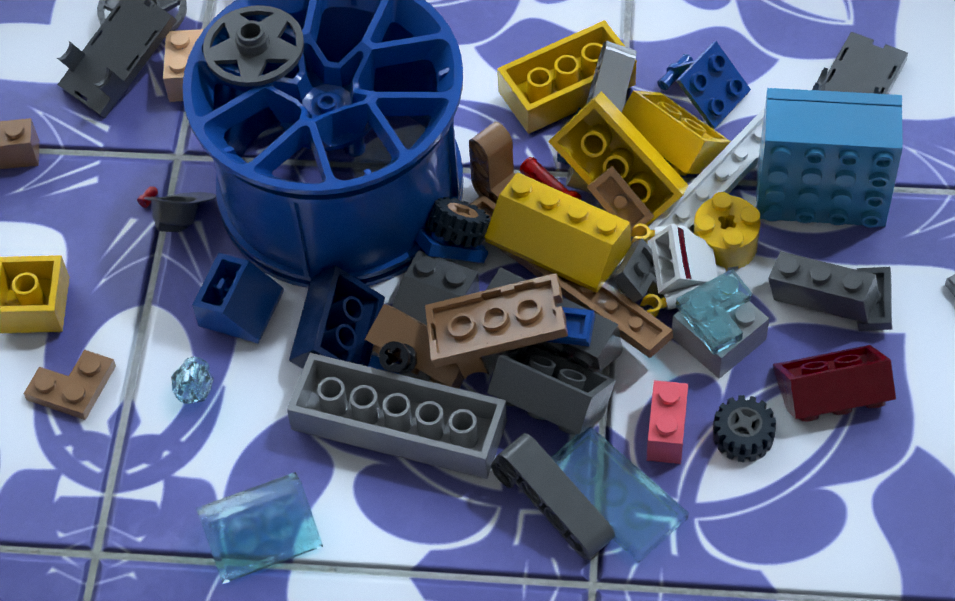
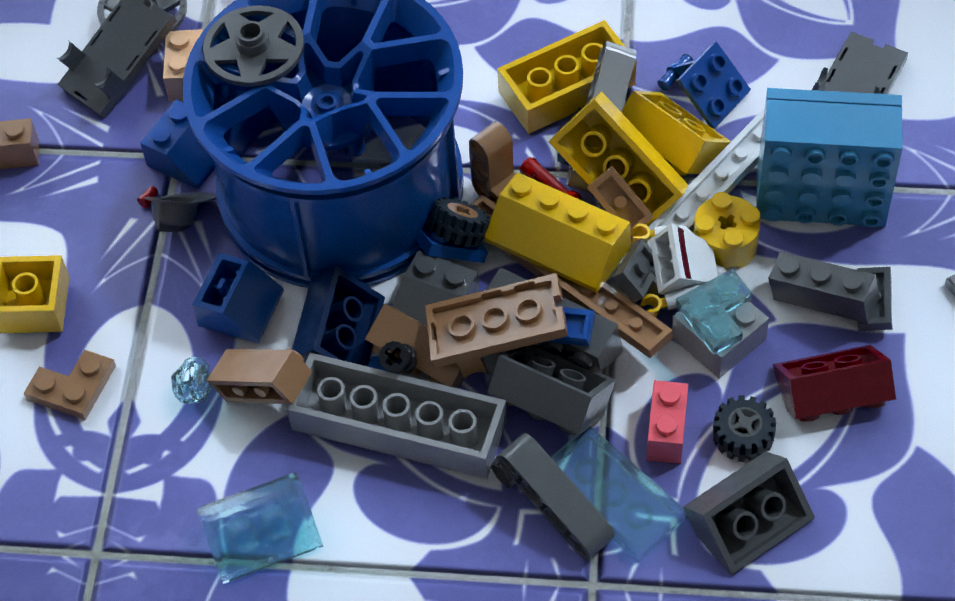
none -> blue slope [140,99,215,189]
none -> medium nougat brick [206,348,313,404]
none -> dark grey slope [683,451,815,575]

